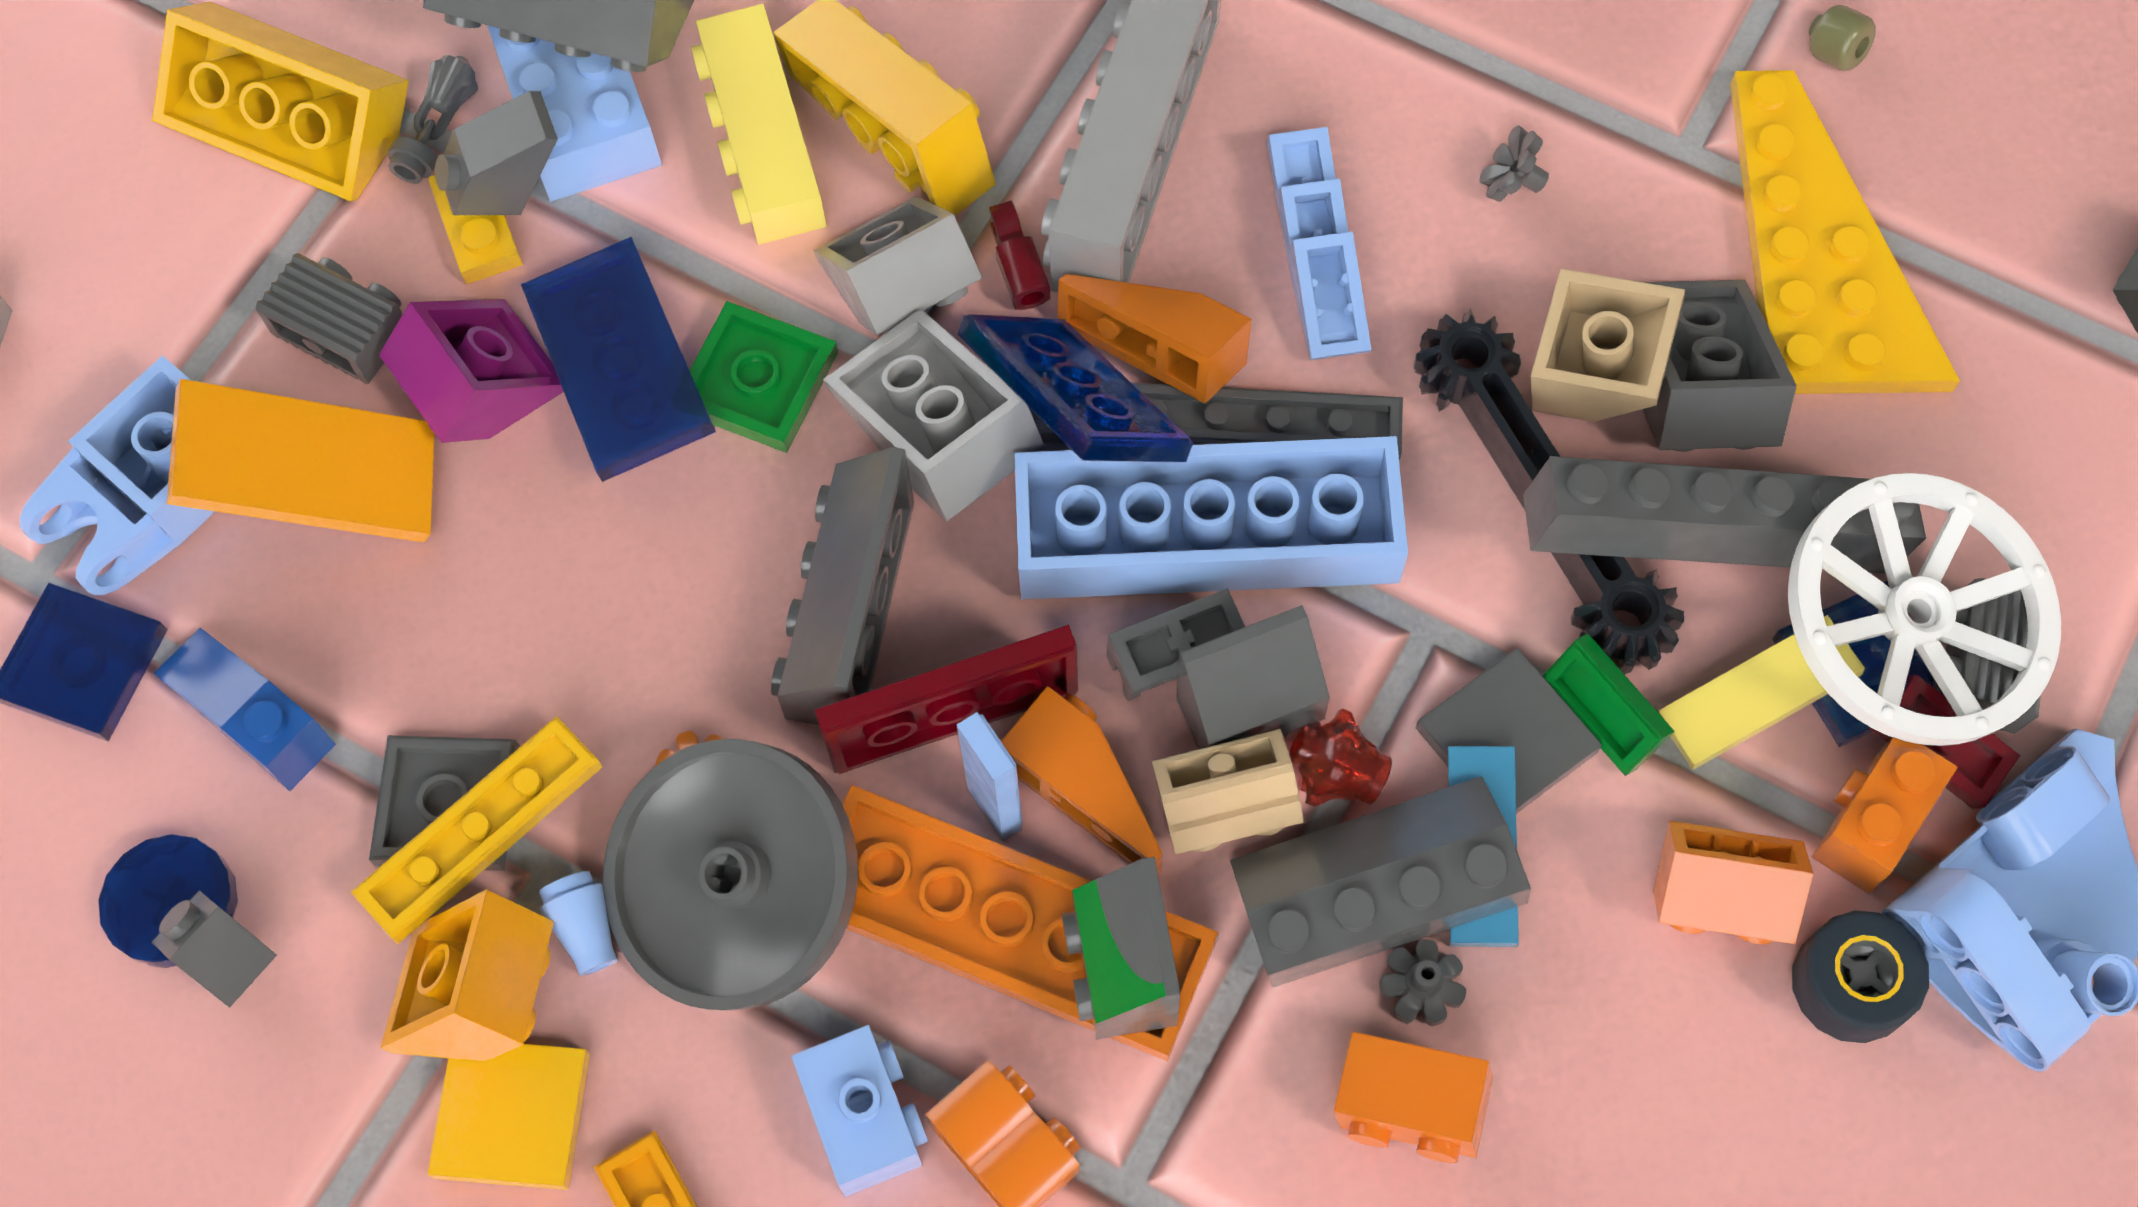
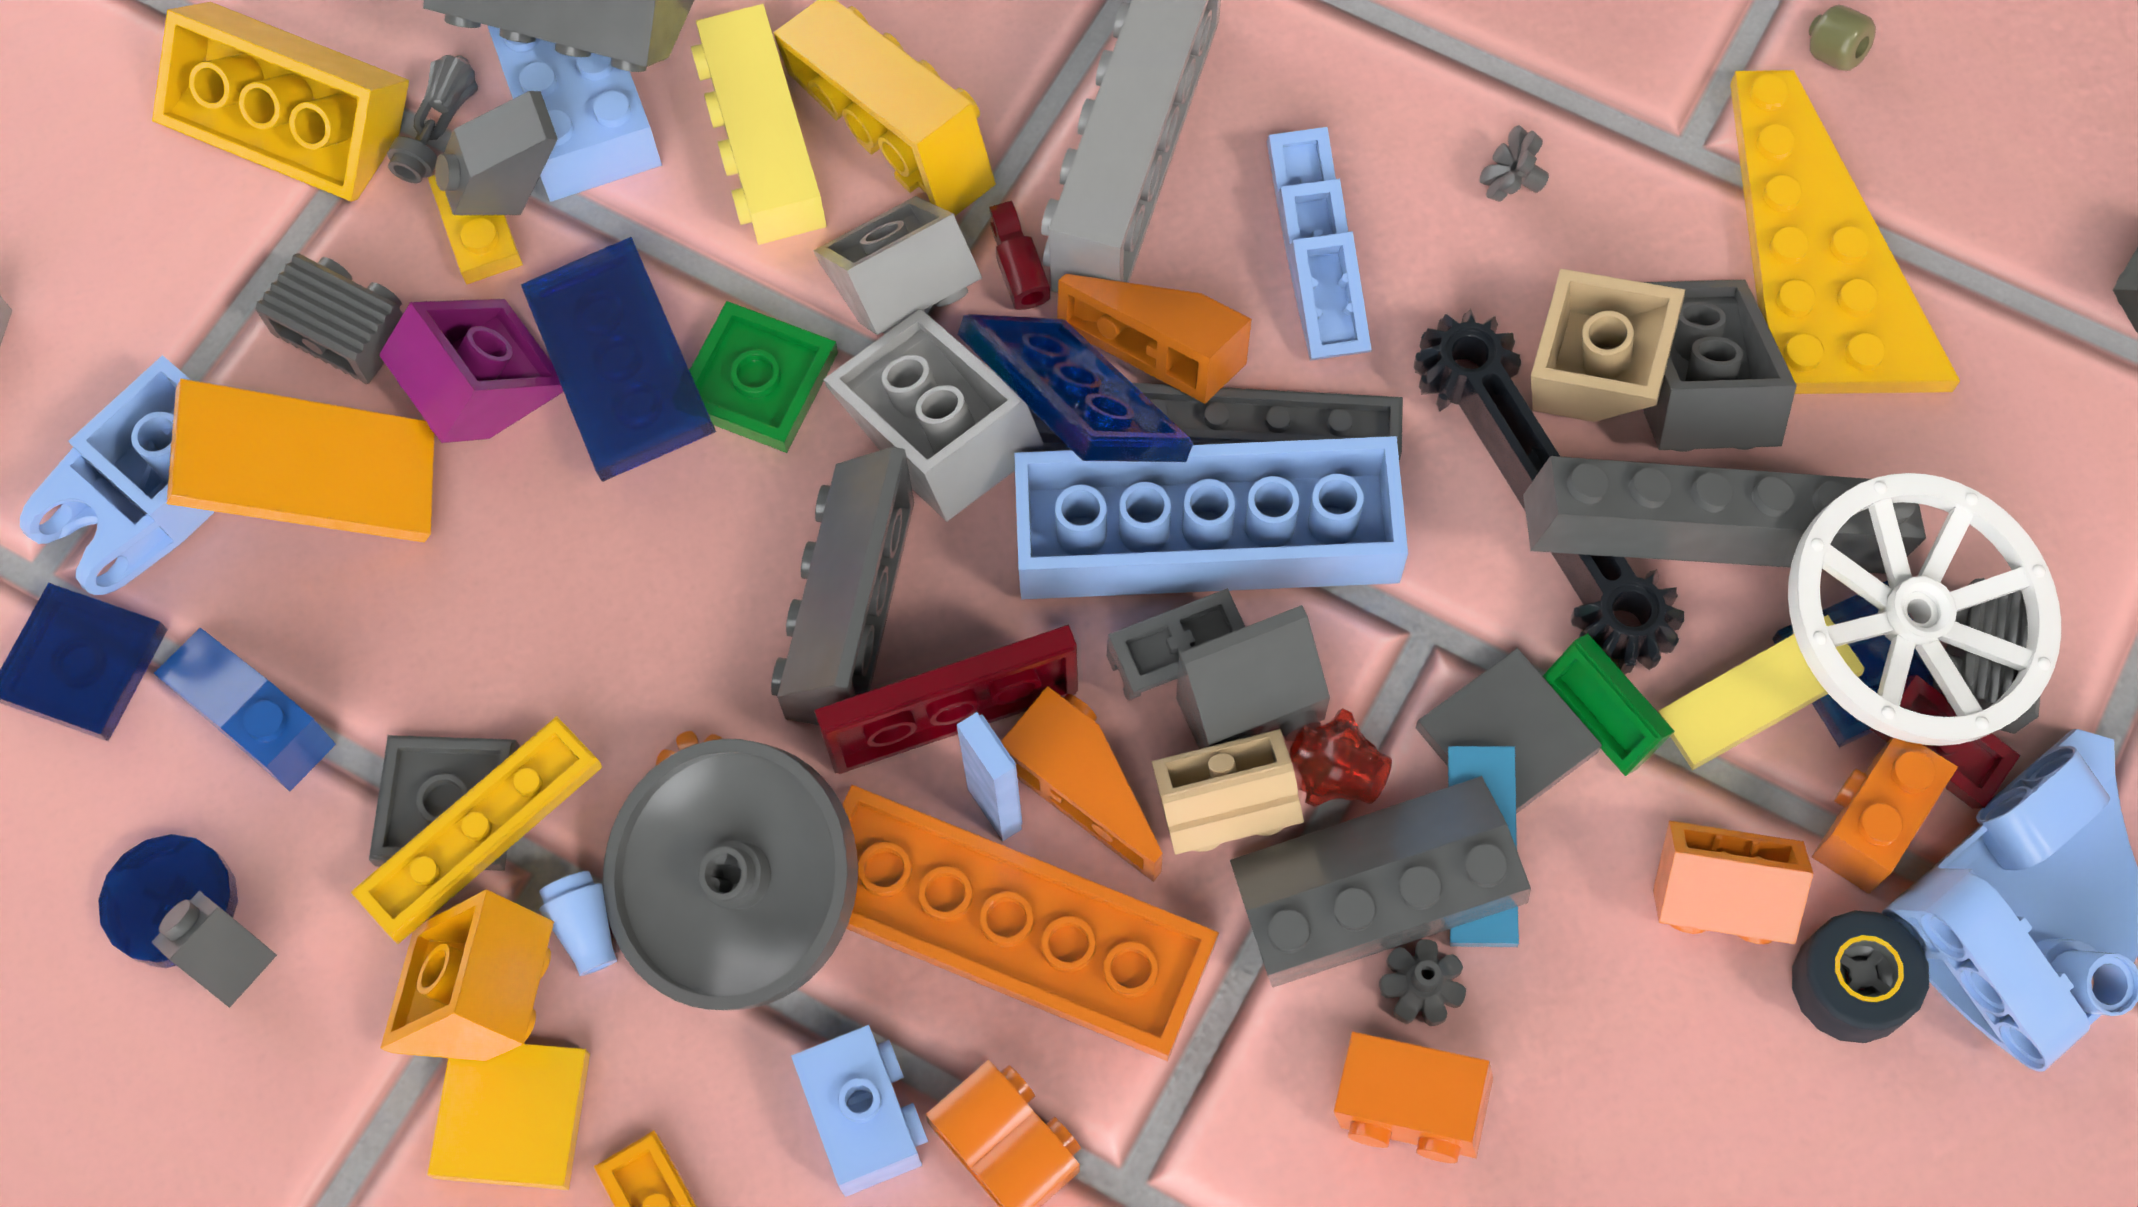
dark grey slope [1062,857,1180,1040] -> none

